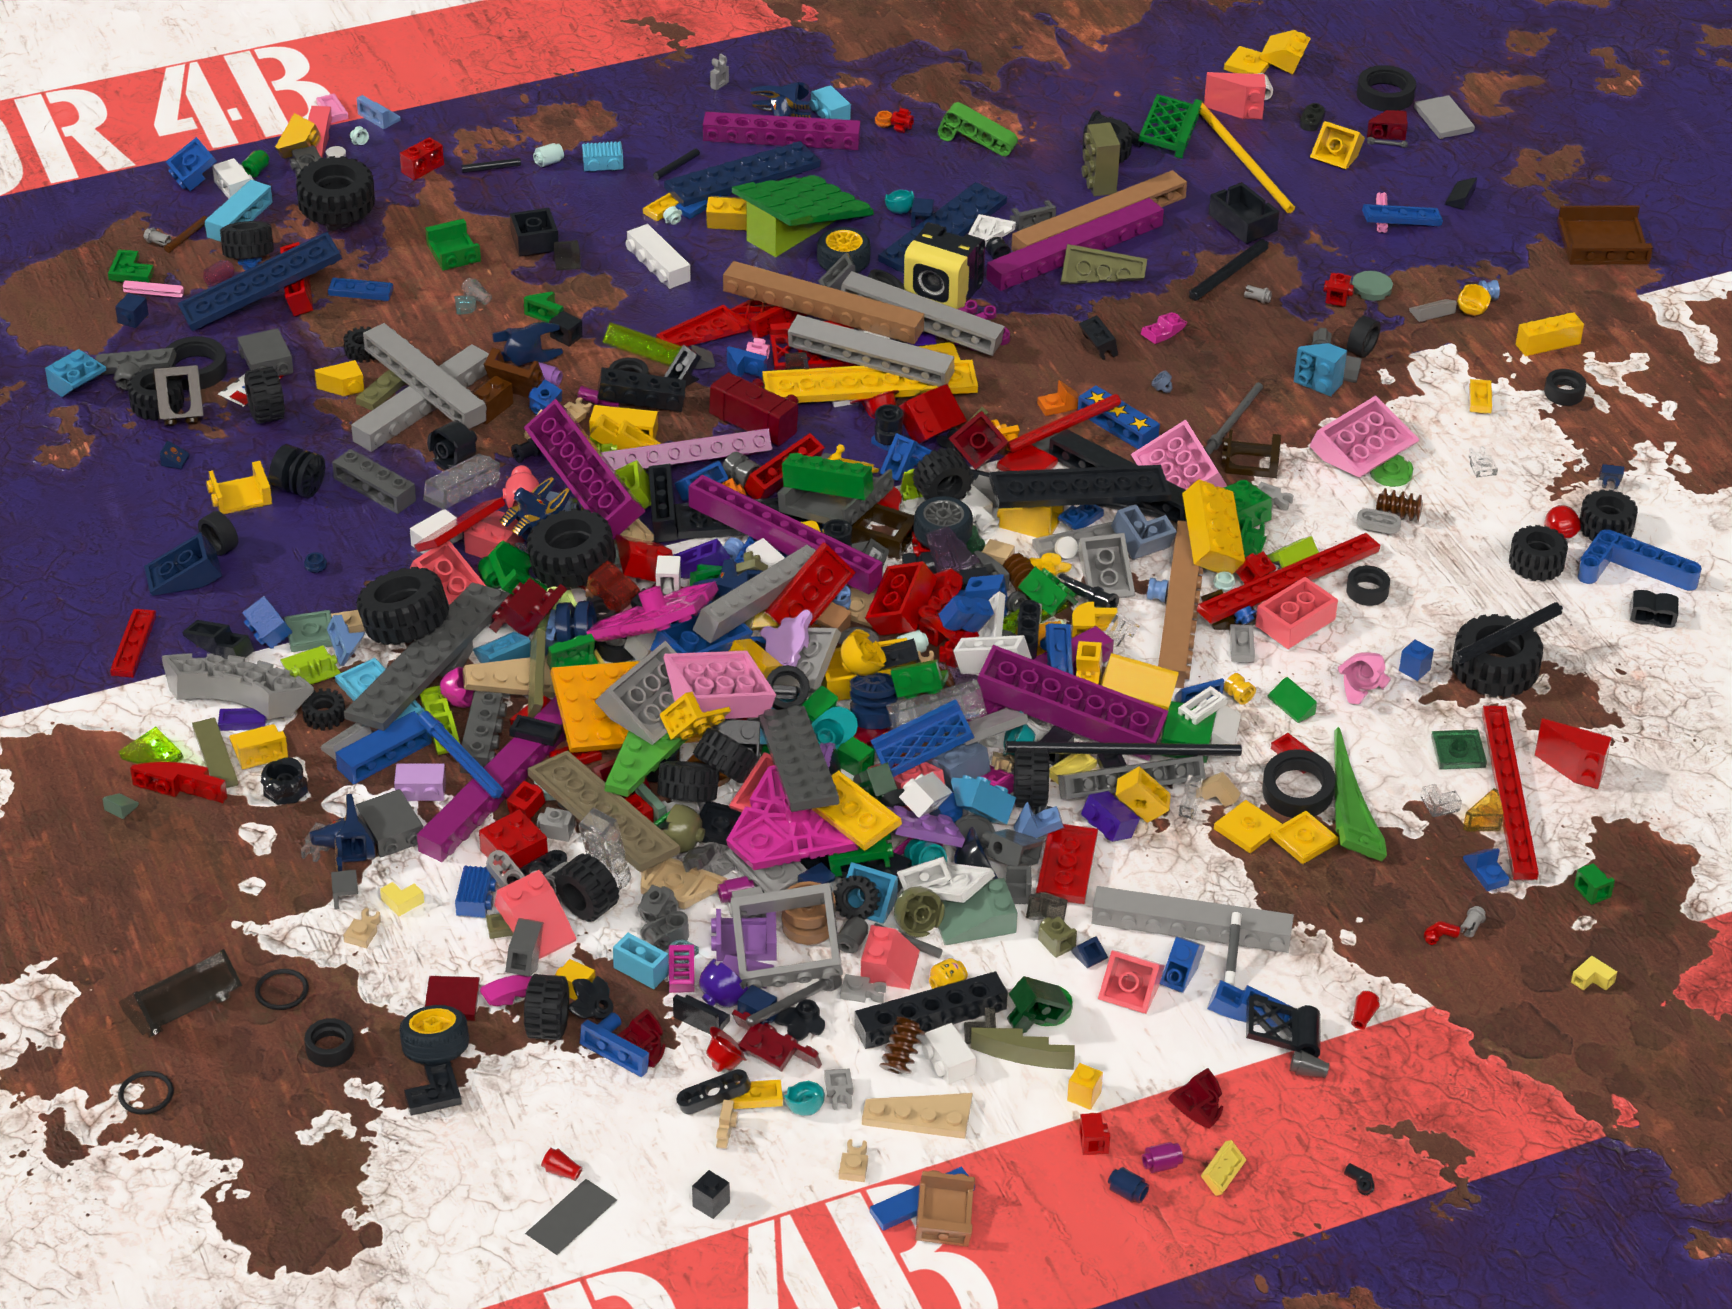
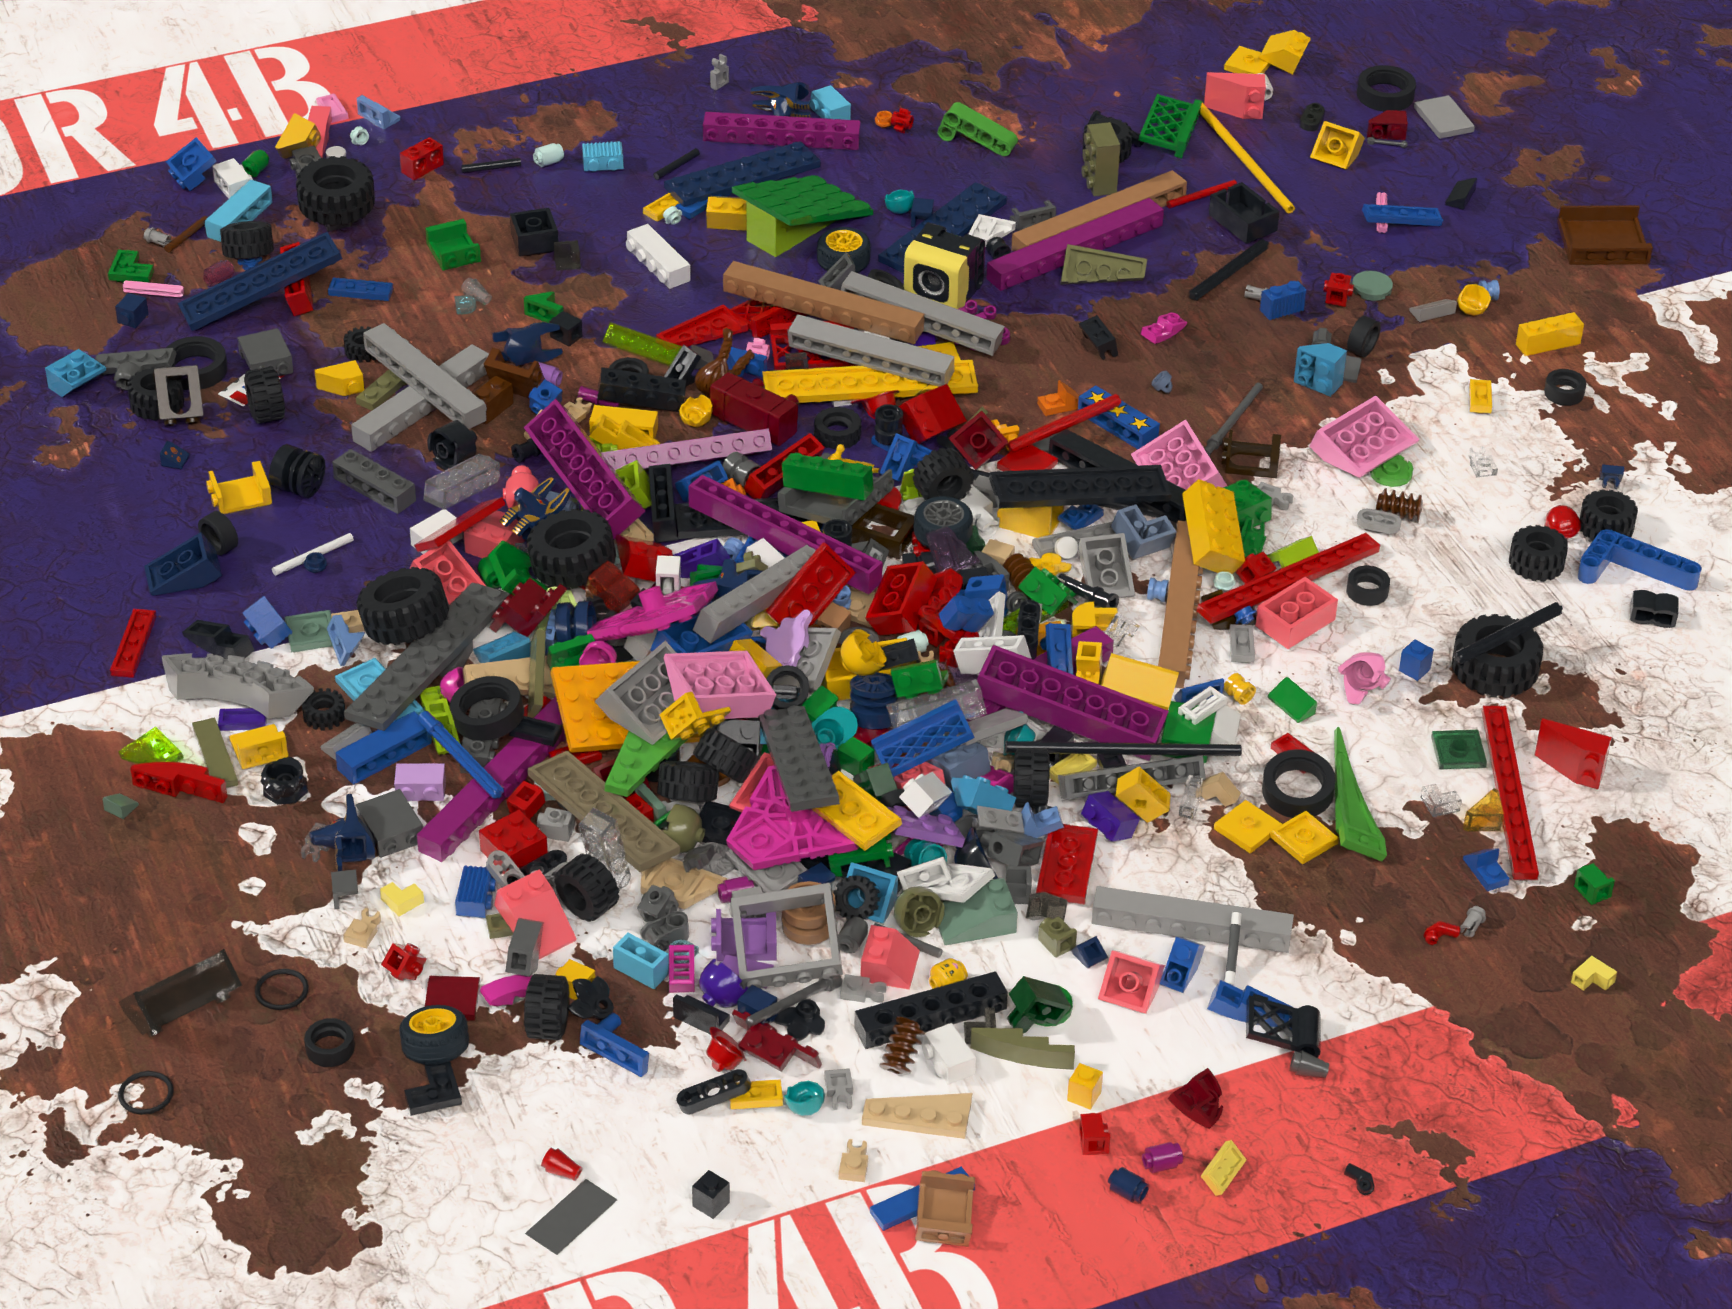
lime hinge [280,645,341,684] -> none
dark red brick [617,1008,666,1068] -> none
tan plate [716,1100,738,1149] -> none
red cone [1351,991,1380,1030] -> none
none -> white bar [272,533,354,576]
none -> red brick [381,943,427,981]
none -> black tyre [450,676,524,741]
none -> dark pink hair [579,640,617,665]
none -> yellow hair [679,394,713,427]
none -> reddish brown hair [695,327,755,398]
none -> black tyre [814,407,861,450]
none -> light grey hinge [972,806,1025,834]
none -> red bar [1166,180,1237,209]
none -> blue brick [1260,281,1306,320]

